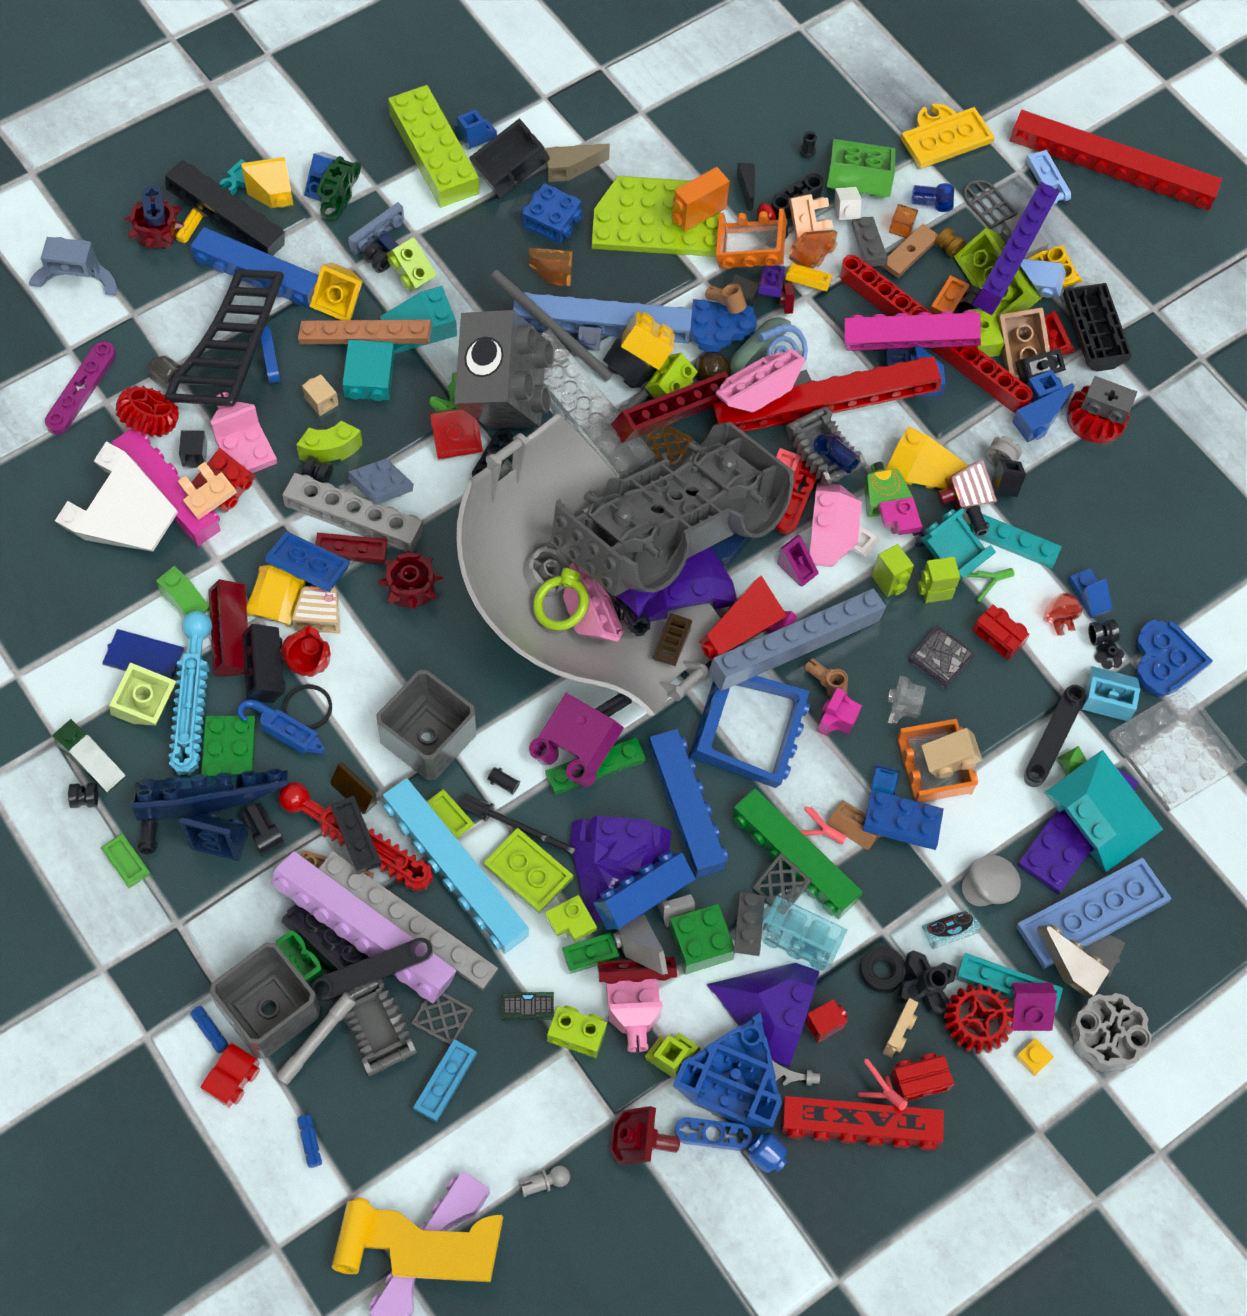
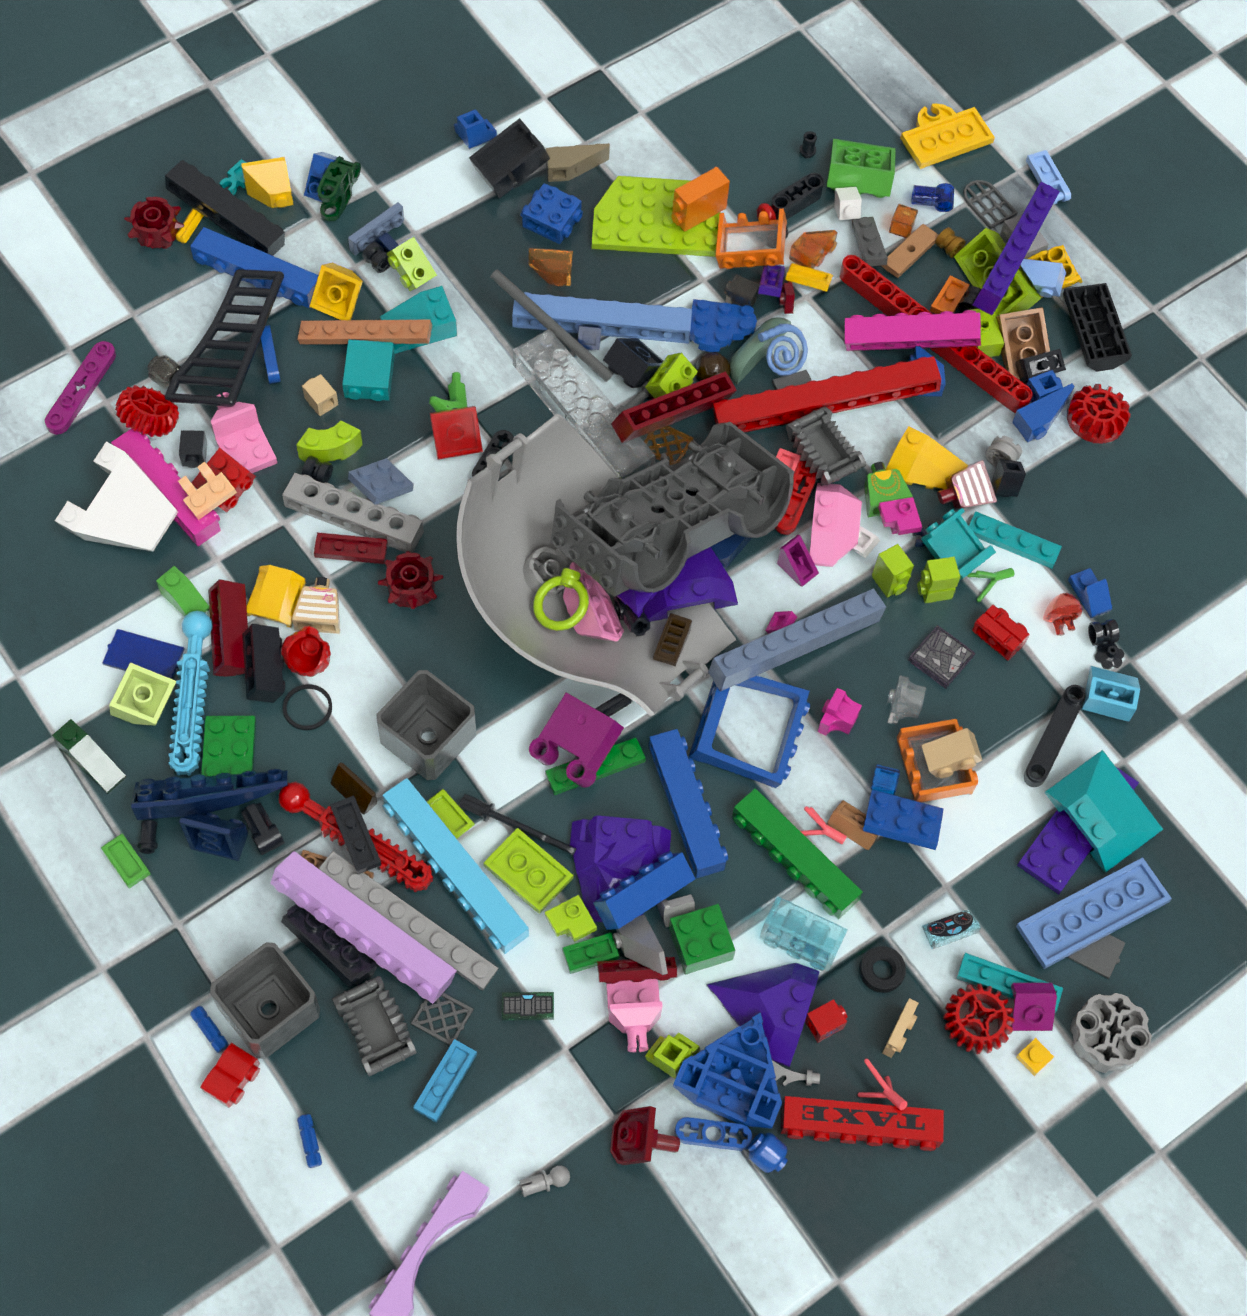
sand blue piece [29,237,117,296] -> none
black wheel [68,783,99,808] -> none
dark blue beam [142,186,166,226] -> none
blue plate [237,699,325,755] -> none
blue plate [265,531,350,592] -> none
green brick [276,930,323,987] -> none
light grey piece [276,992,357,1085] -> none
black piece [311,938,434,1001] -> none
yellow door [332,1197,503,1282] -> none
lime brick [388,85,479,208] -> none
dark grey brick [454,310,554,429] -> none
black pin [487,767,521,795] -> none
lime brick [547,1005,607,1058] -> none
yellow brick [621,311,675,370] -> none
red slope [699,575,787,662] -> none
medium nougat pin [705,284,747,314] -> none
bright pink wedge [716,348,805,412] -> none
dark grey plate [734,892,765,956] -> none
black slope [737,163,755,211] -> none
dark grey window [753,853,812,915] -> none
light nougat plate [789,194,833,242] -> none
medium nougat pin [804,658,848,698] -> none
clear blue piece [814,434,860,473] -> none
dark blue plate [885,349,910,366] -> none
red brick [891,1053,954,1102] -> none
black plant [897,950,957,1016] -> none
light grey piece [961,855,1021,906] -> none
black pin [966,505,990,537] -> none
red brick [1010,109,1222,211] -> none
slope [1037,924,1110,996] -> none
red slope [1044,311,1076,356] -> none
bright green slope [1058,746,1087,775] -> none
dark grey brick [1081,376,1138,425] -> none
clear plate [1108,687,1246,812] -> none
blue plate [1135,619,1213,698] -> none

